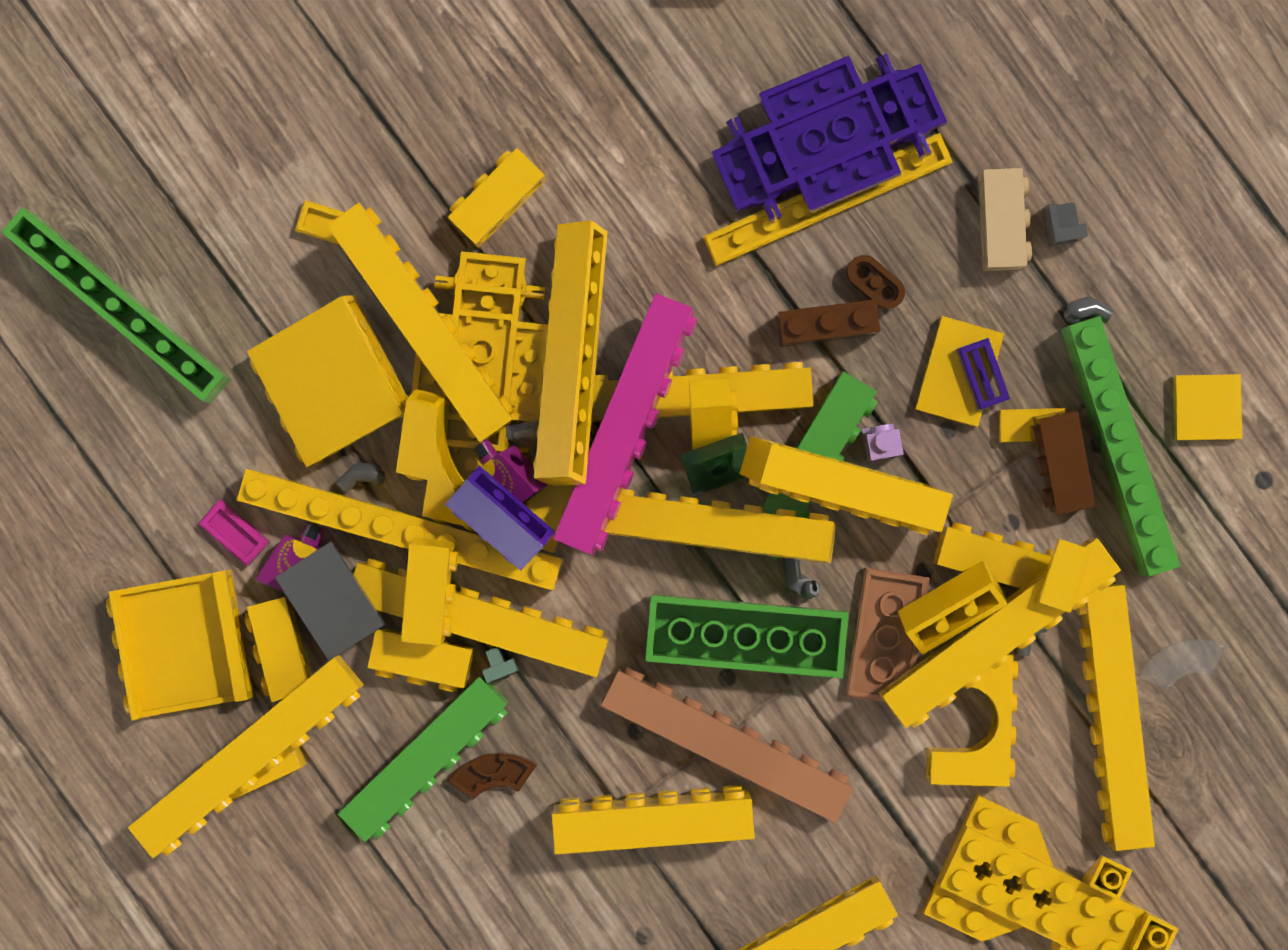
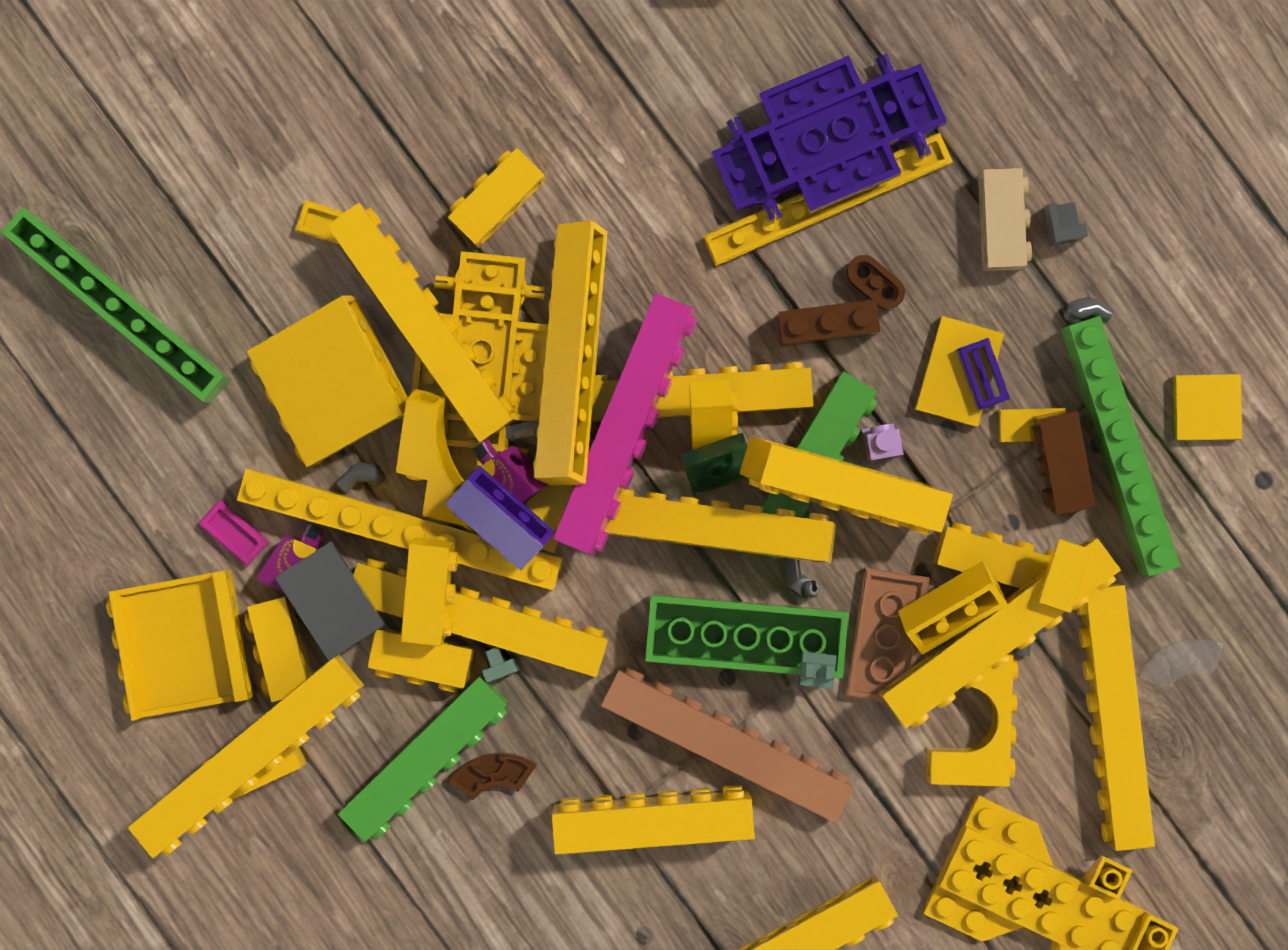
none -> sand green tile [799,651,836,689]

